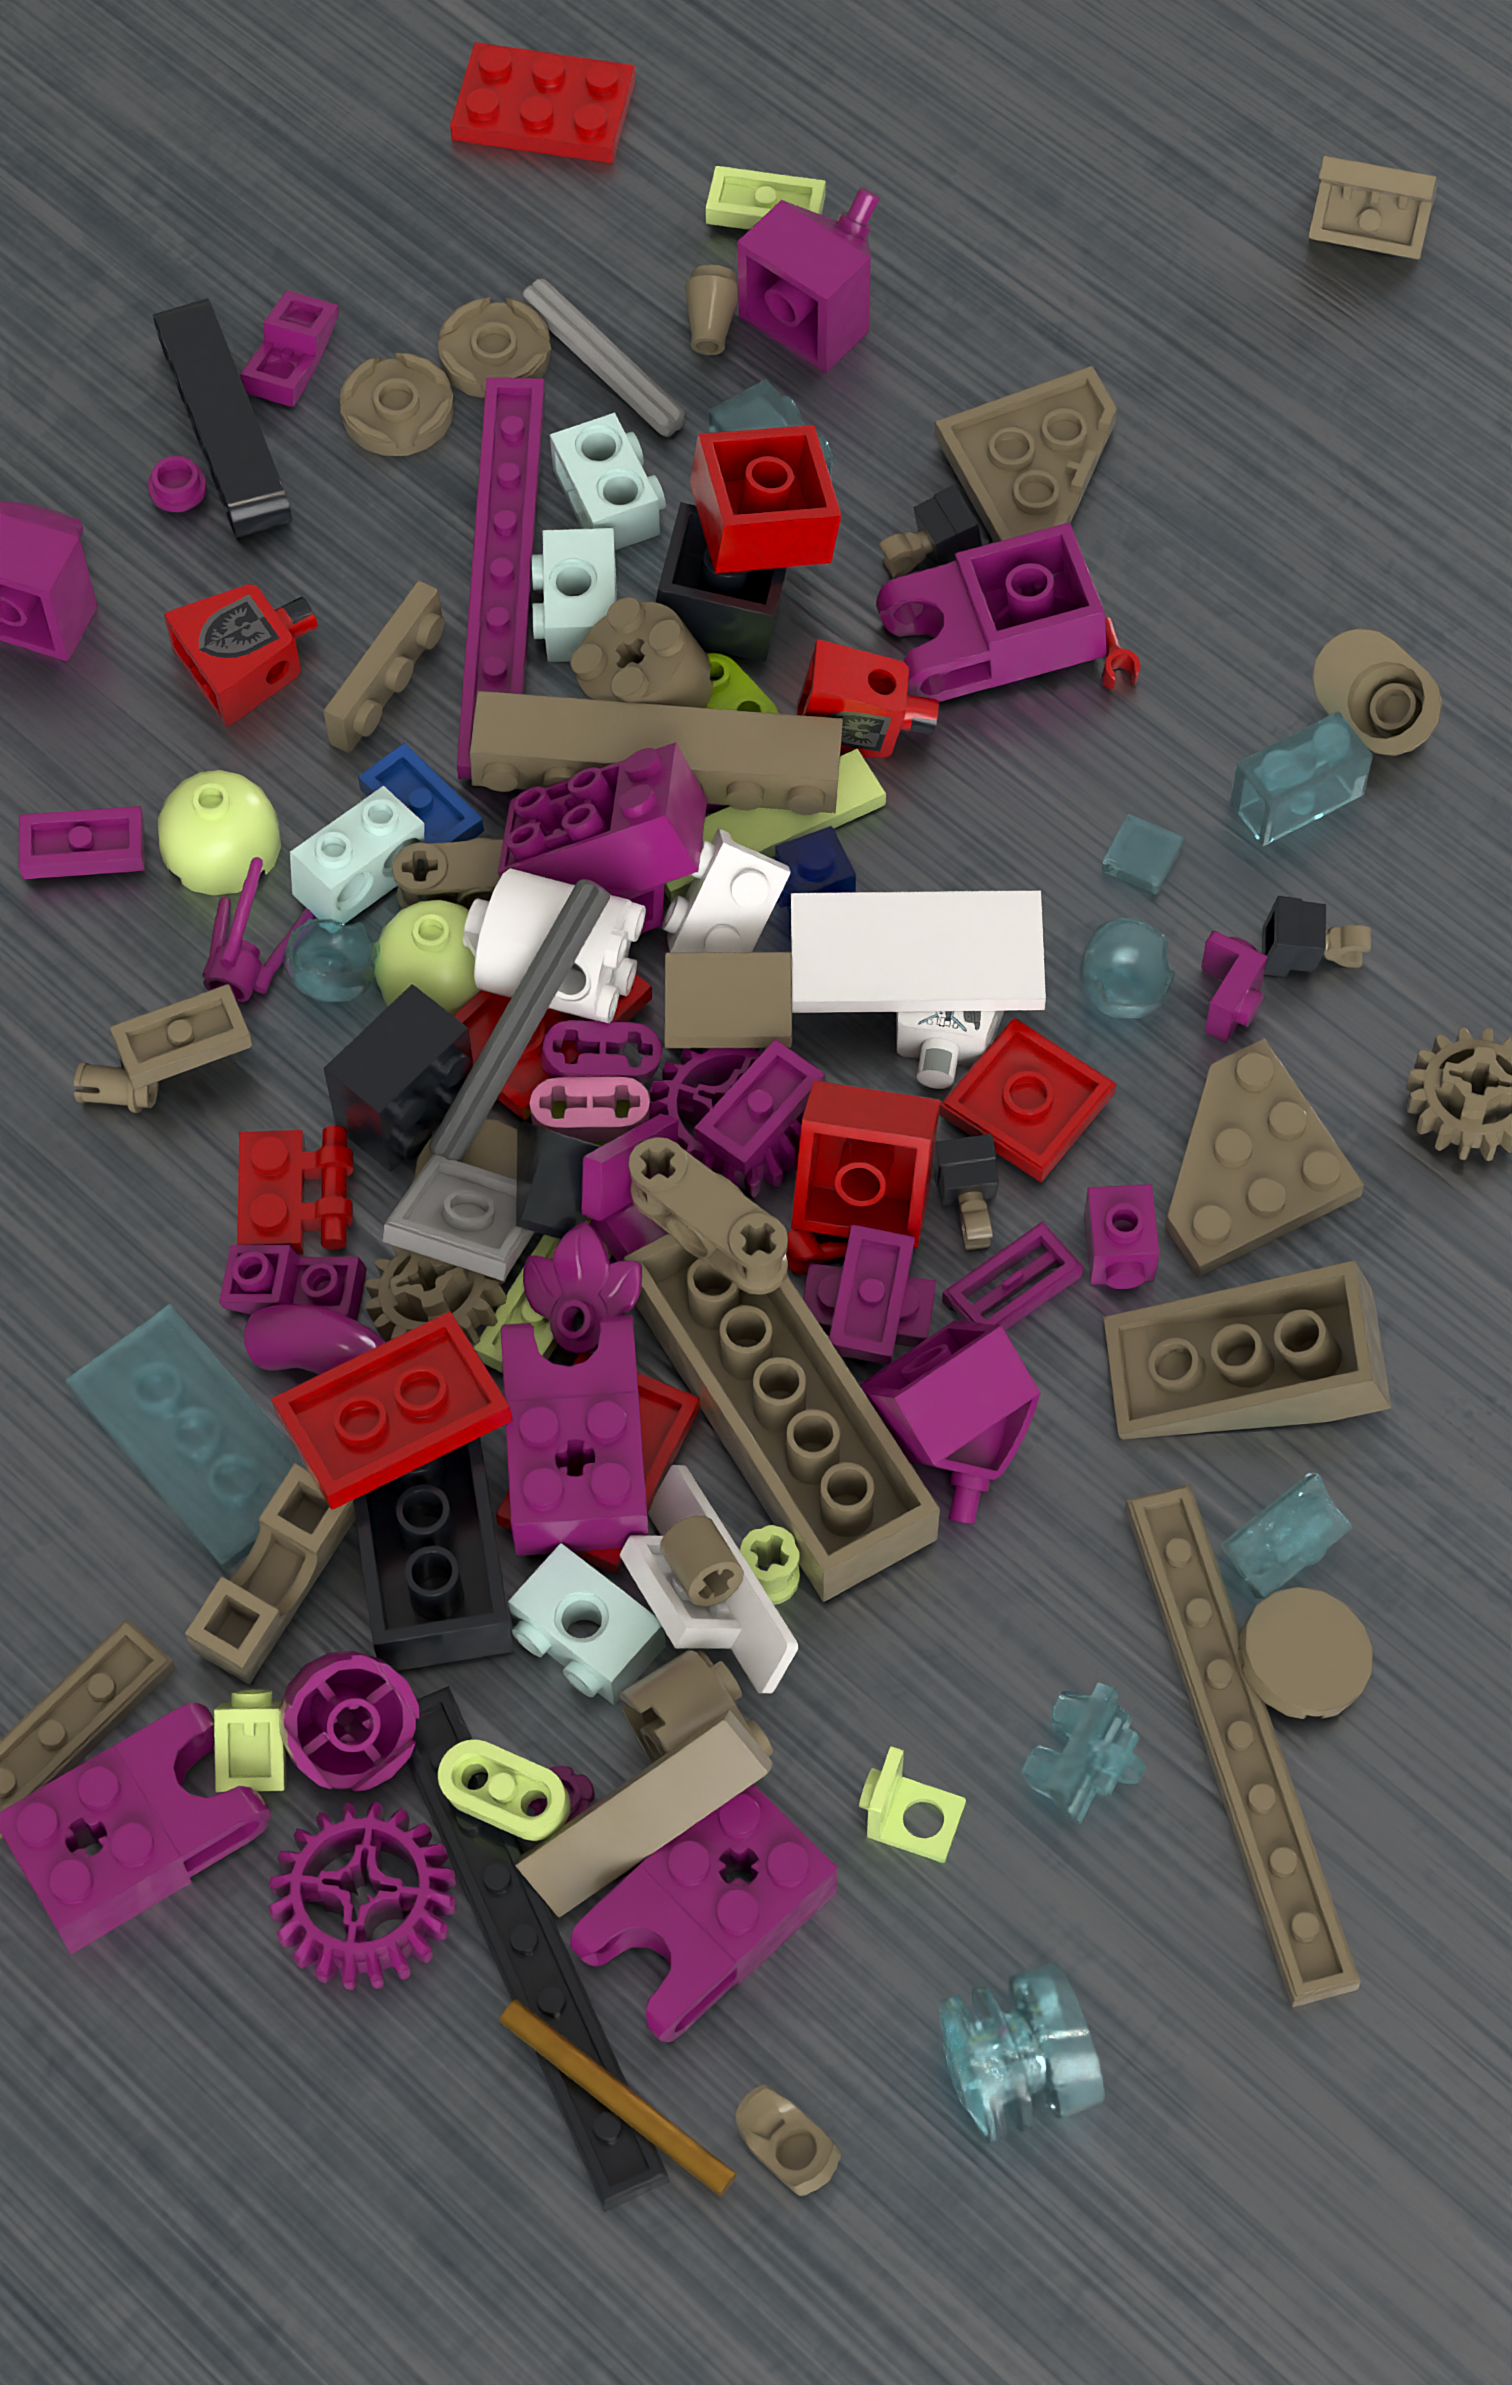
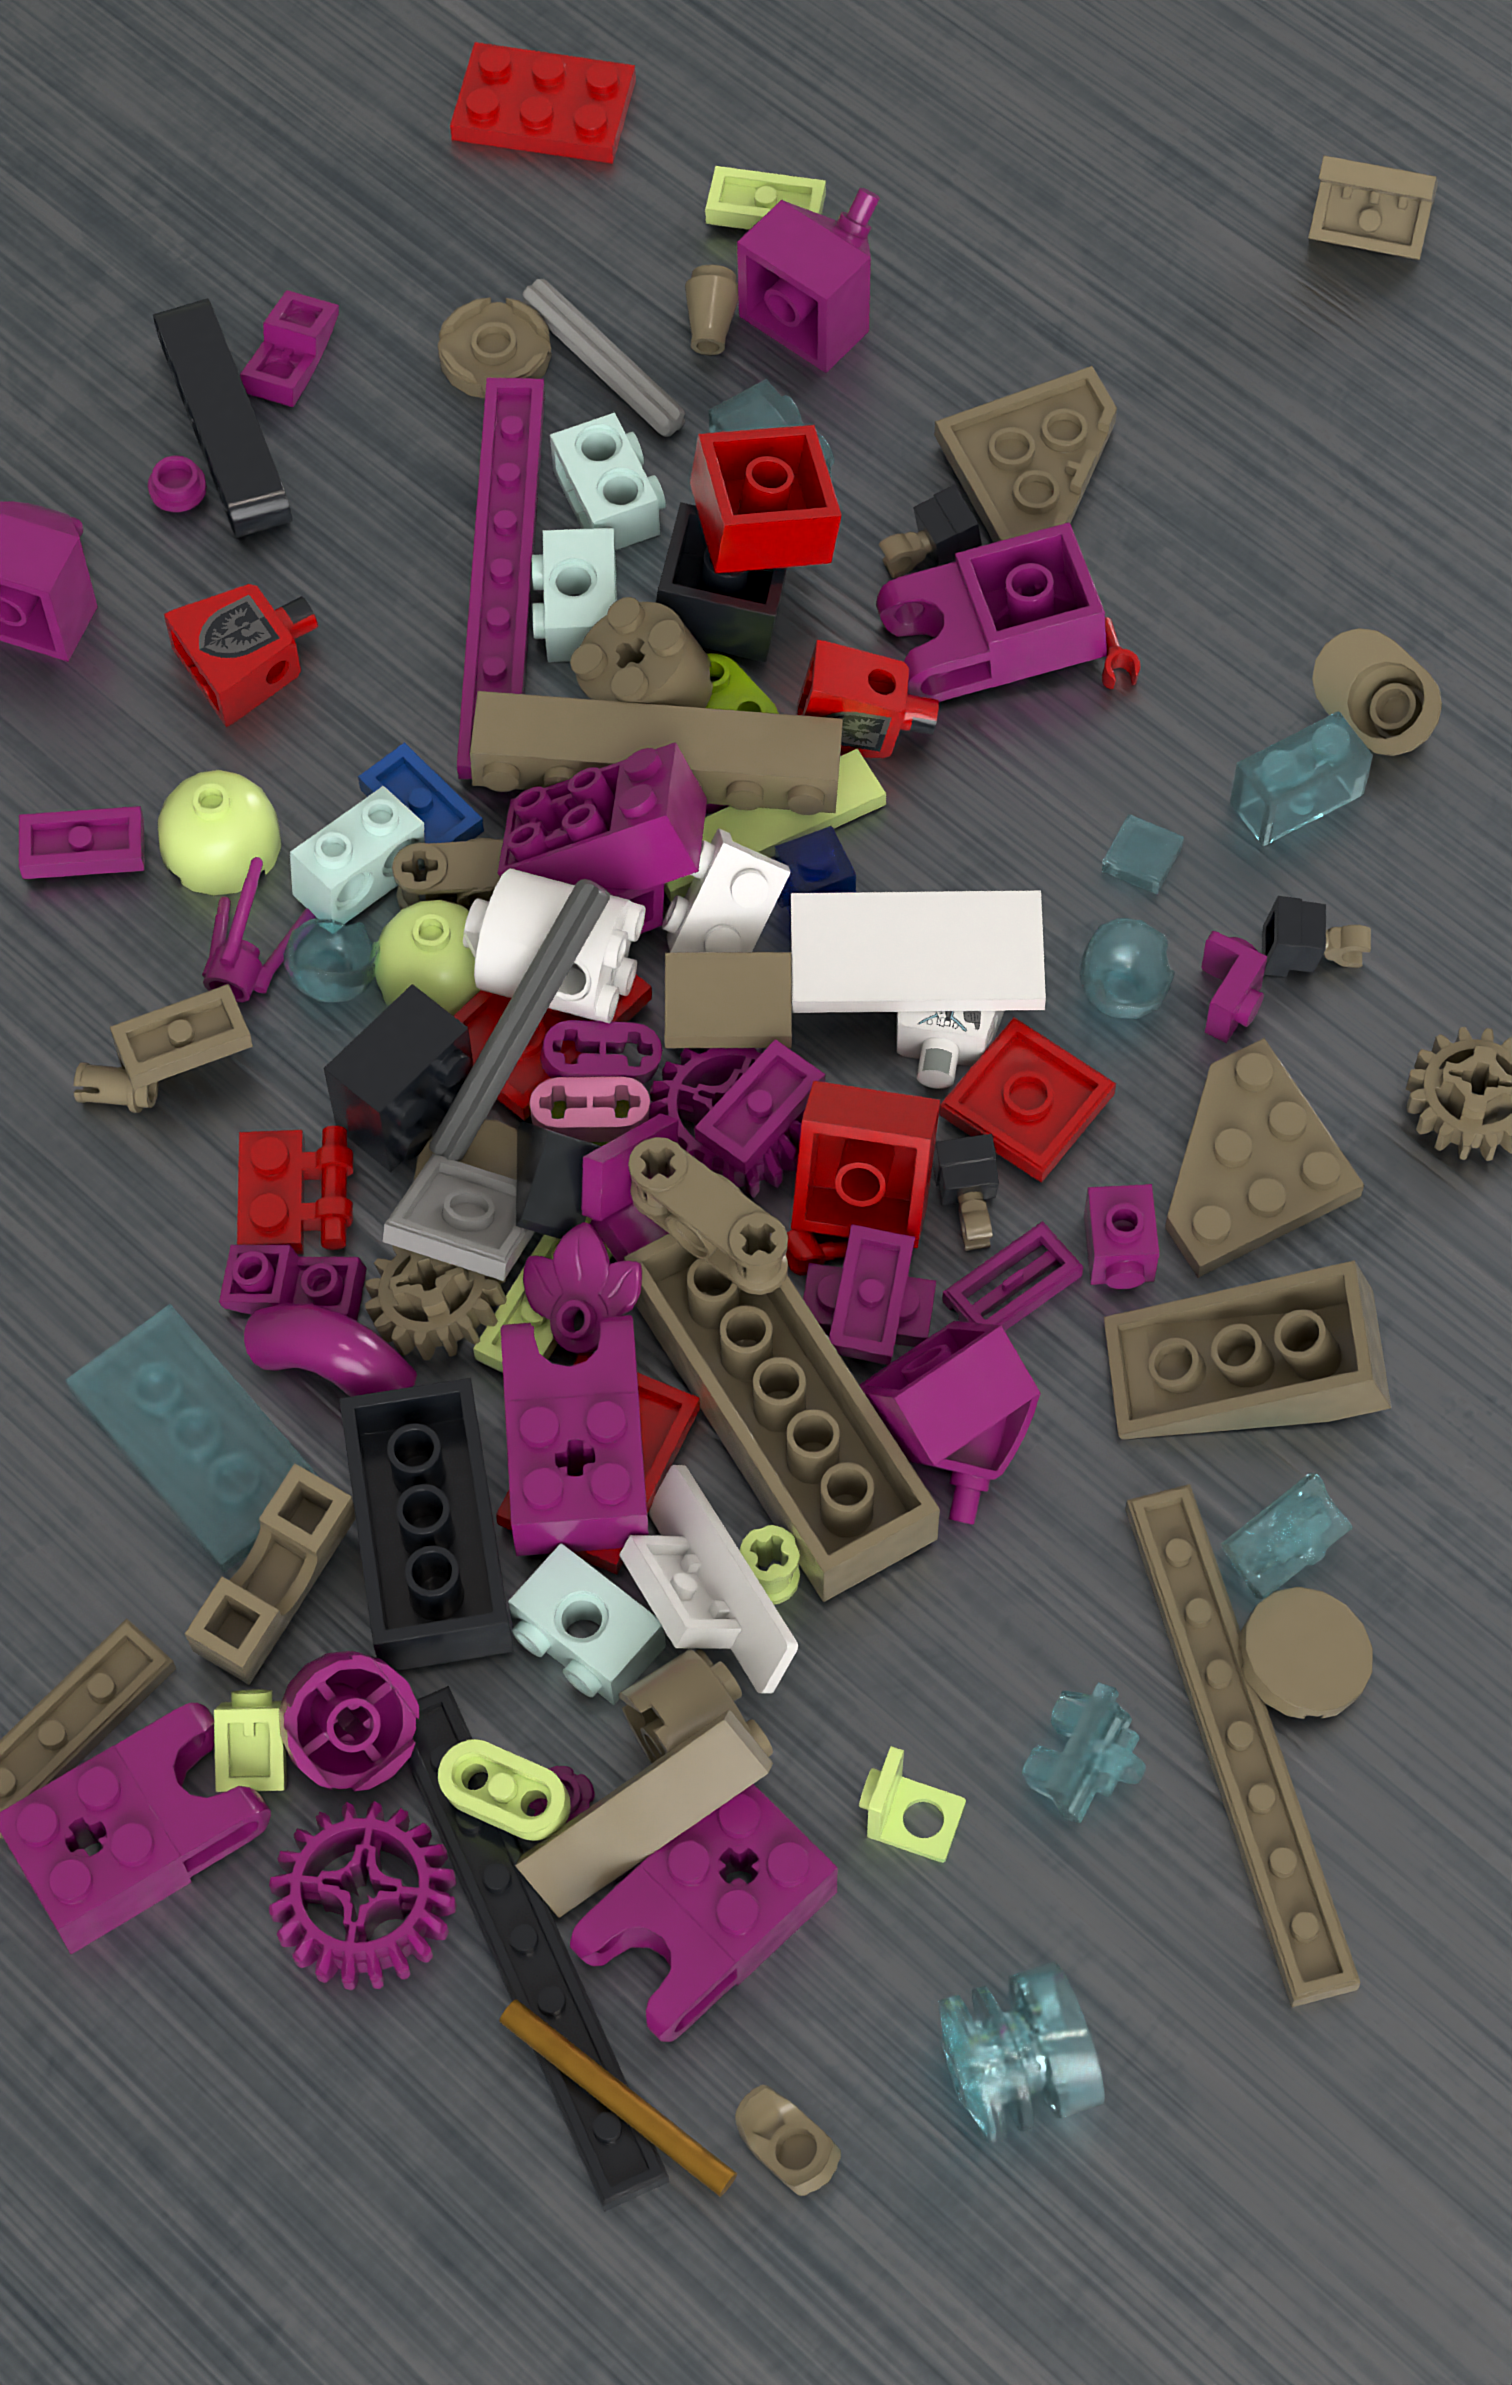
red plate [271,1311,513,1510] -> none
dark tan plate [323,580,445,754] -> none
dark tan tile [340,353,454,456] -> none
dark tan gear [660,1515,744,1606] -> none

